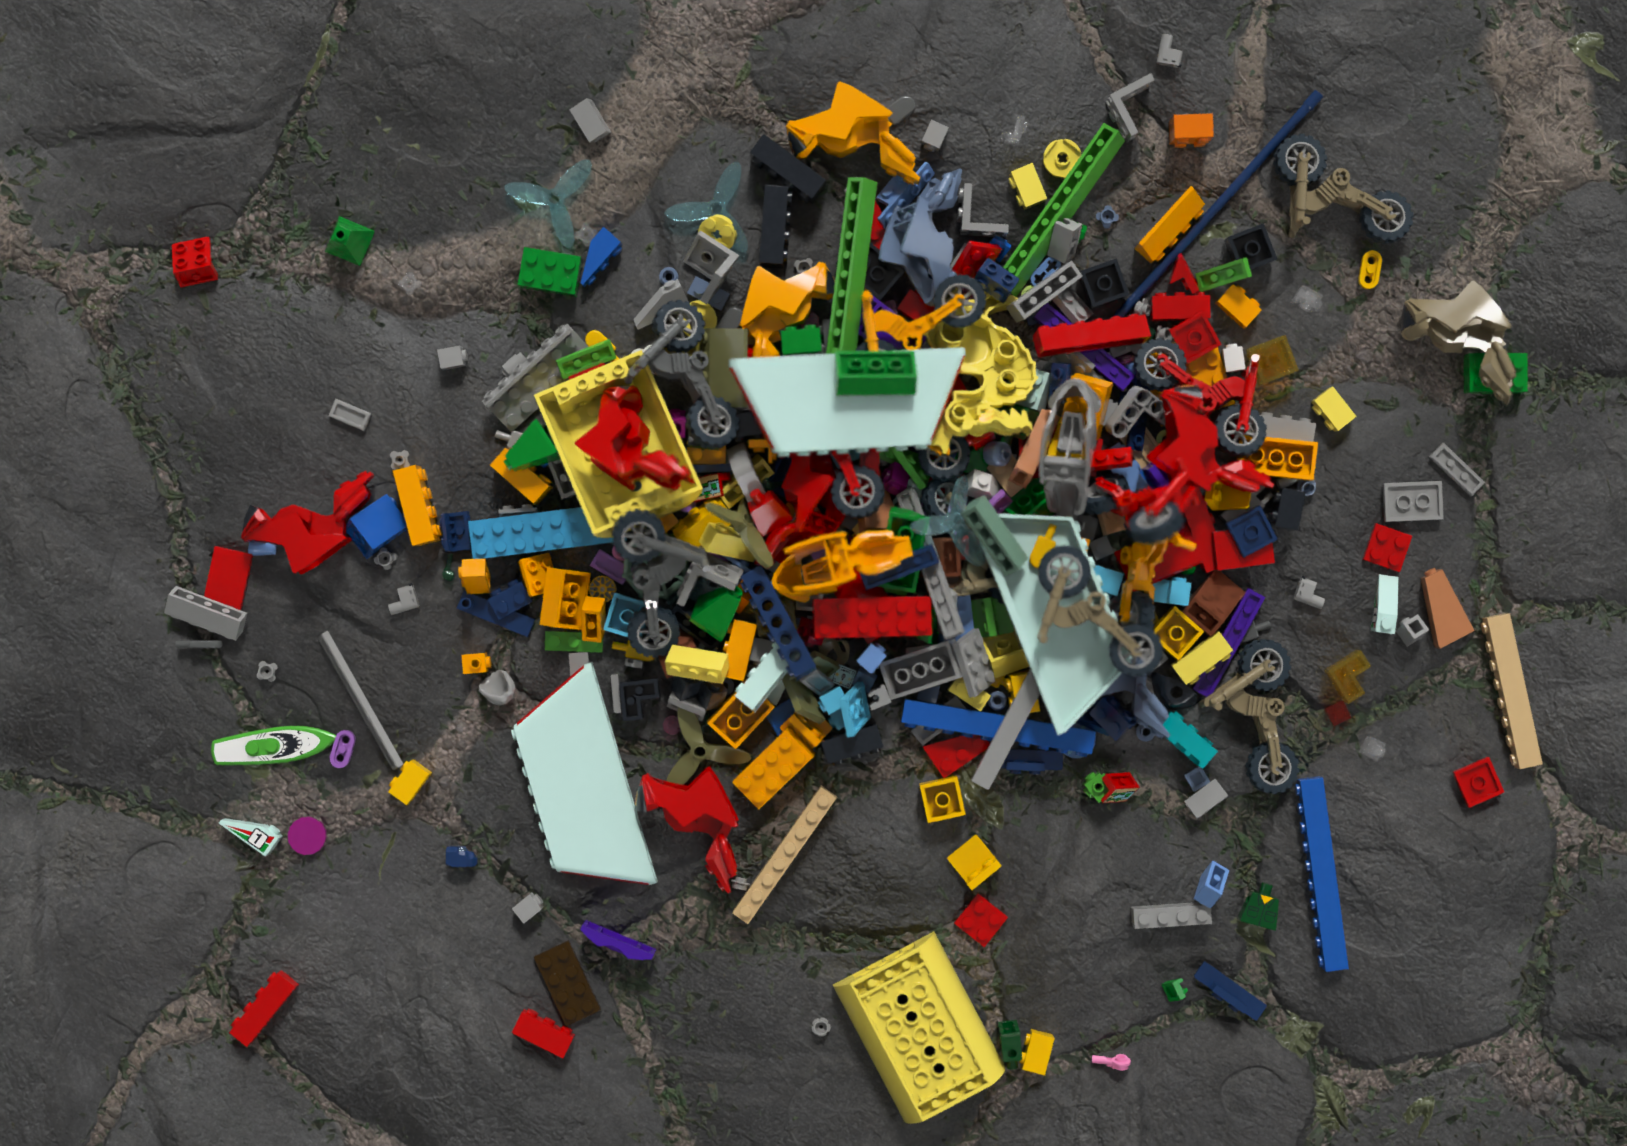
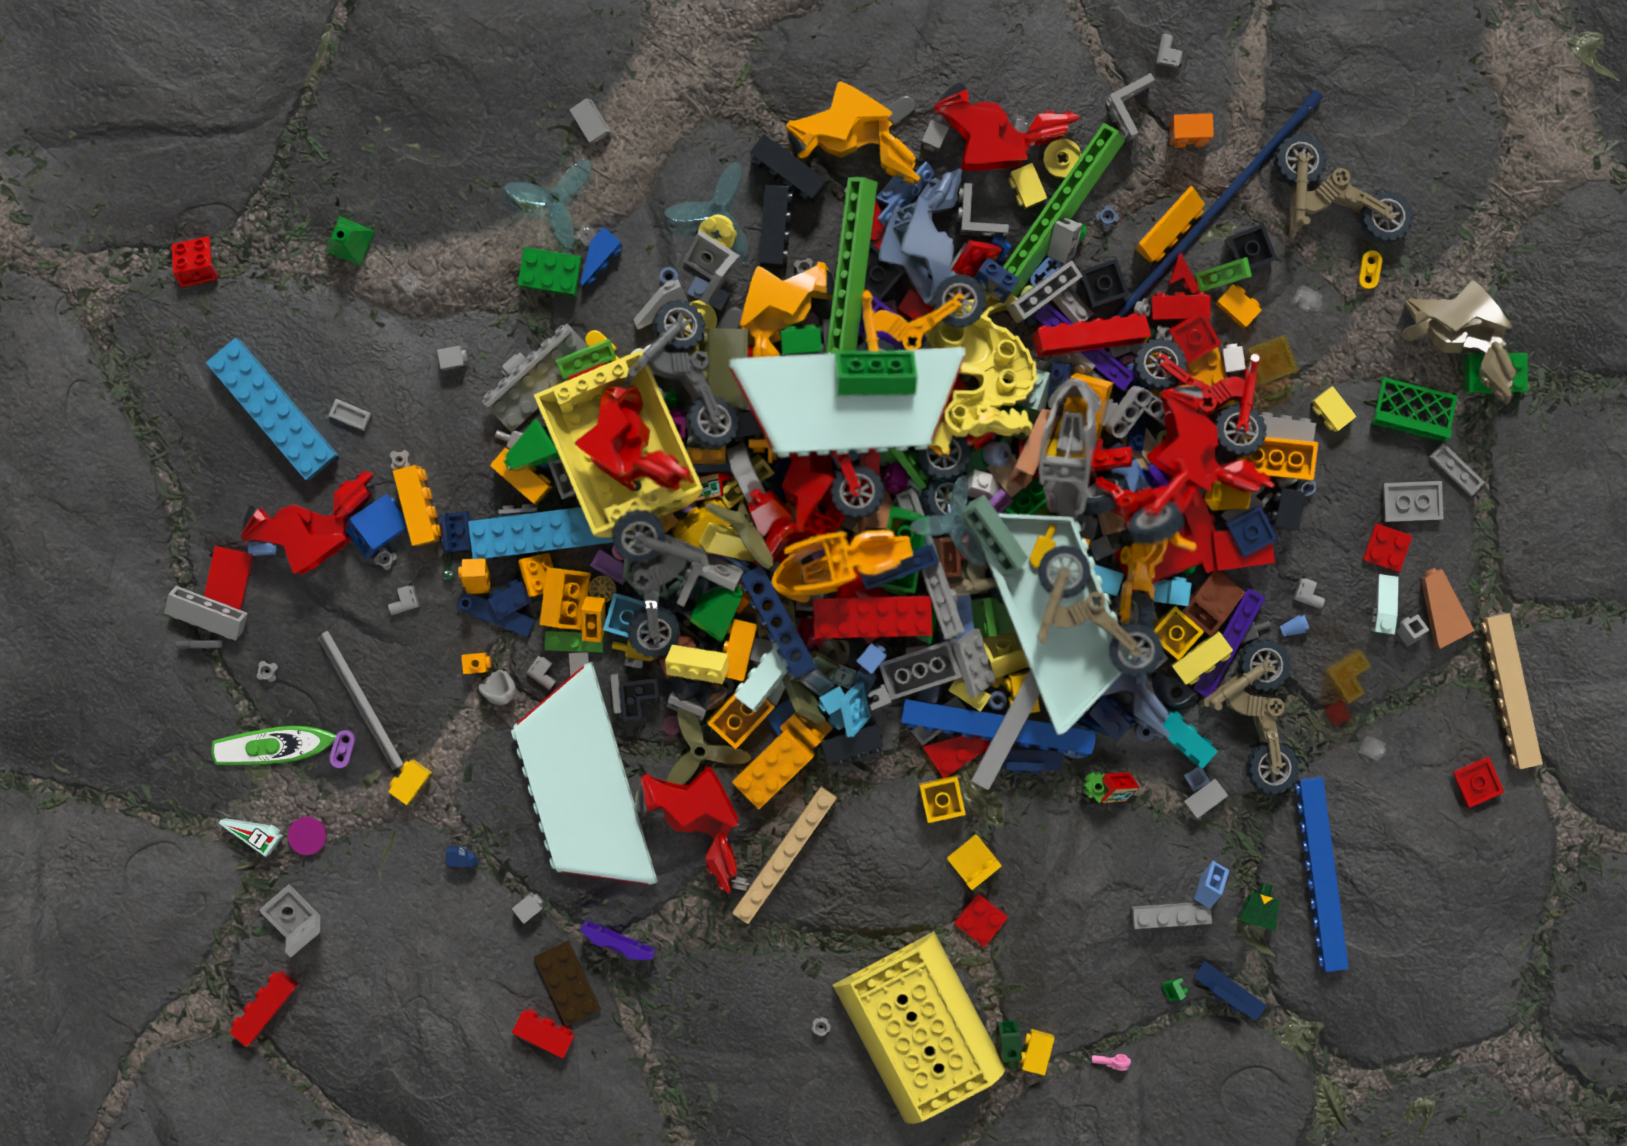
none -> dark azure brick [206,338,339,481]
none -> light grey bracket [260,884,320,958]
none -> light grey piece [526,654,556,691]
none -> green tile [659,387,678,409]
none -> red piece [934,82,1079,171]
none -> medium blue cone [1280,615,1310,637]
none -> green fence [1371,377,1458,442]

